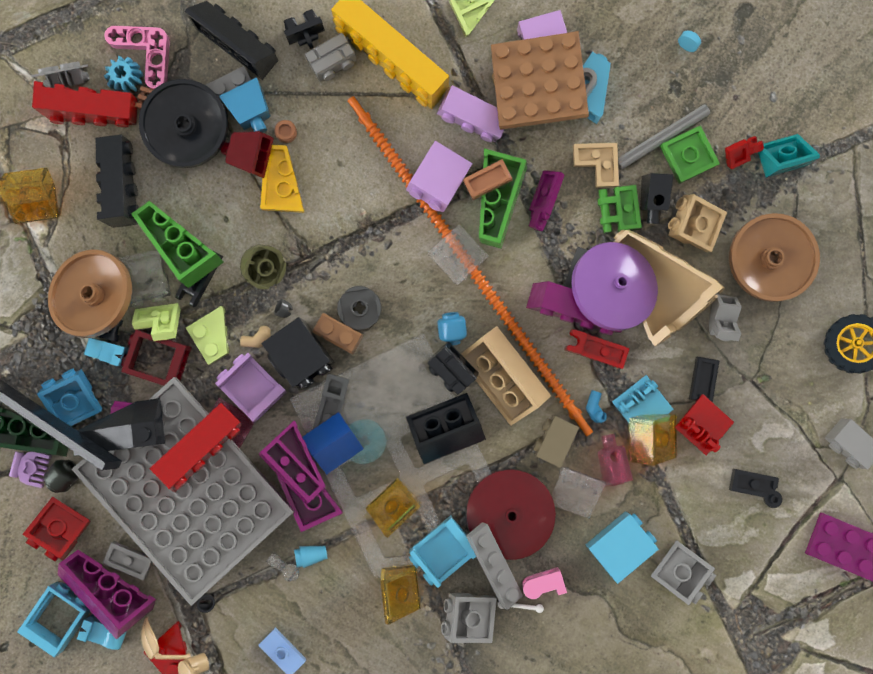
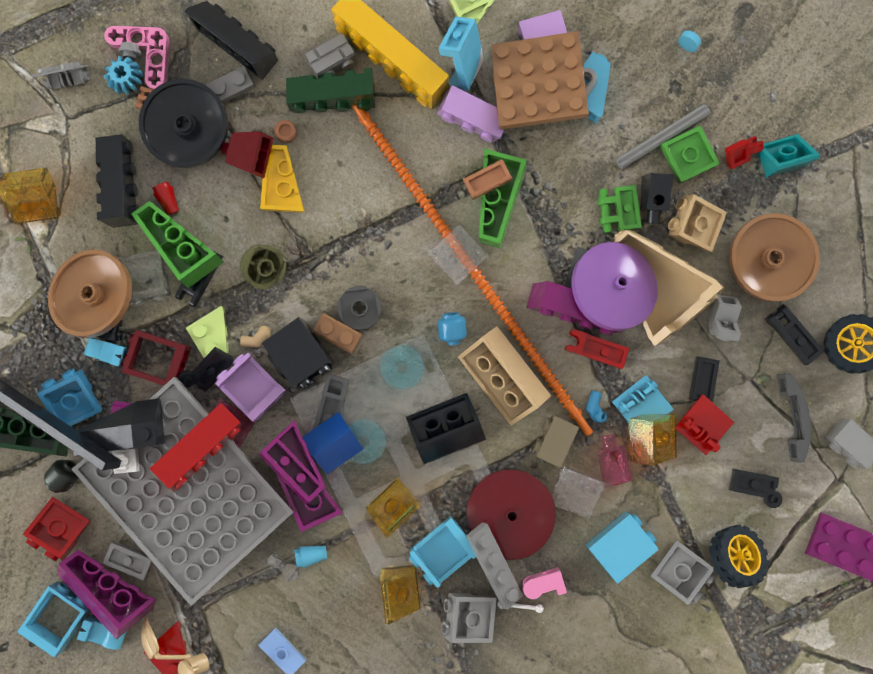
lavender piece [9,451,52,488] -> none
red wedge [32,81,138,128] -> none
yellowish green plate [132,303,181,341] -> none
black hinge [196,593,215,613] -> none
dark azure torso [219,78,270,133] -> none
dark grey hinge [274,299,293,318] -> none
black hips [284,9,325,49] -> none
lavender brick [406,141,473,212] -> none
black brick [427,342,479,395] -> none
magenta hinge [529,170,565,232] -> none
tan plate [573,143,619,188] -> none
none -> white tile [112,448,140,474]
none -> light grey plate [118,42,141,60]
none -> red cone [152,182,180,216]
none -> black hinge [178,347,234,392]
none -> dark green wedge [286,67,375,113]
none -> clear light blue plate [380,345,424,389]
none -> medium azure panel [438,16,484,91]
none -> black wheel [709,525,769,588]
none -> black plate [765,304,825,365]
none -> dark grey slope [777,373,811,463]

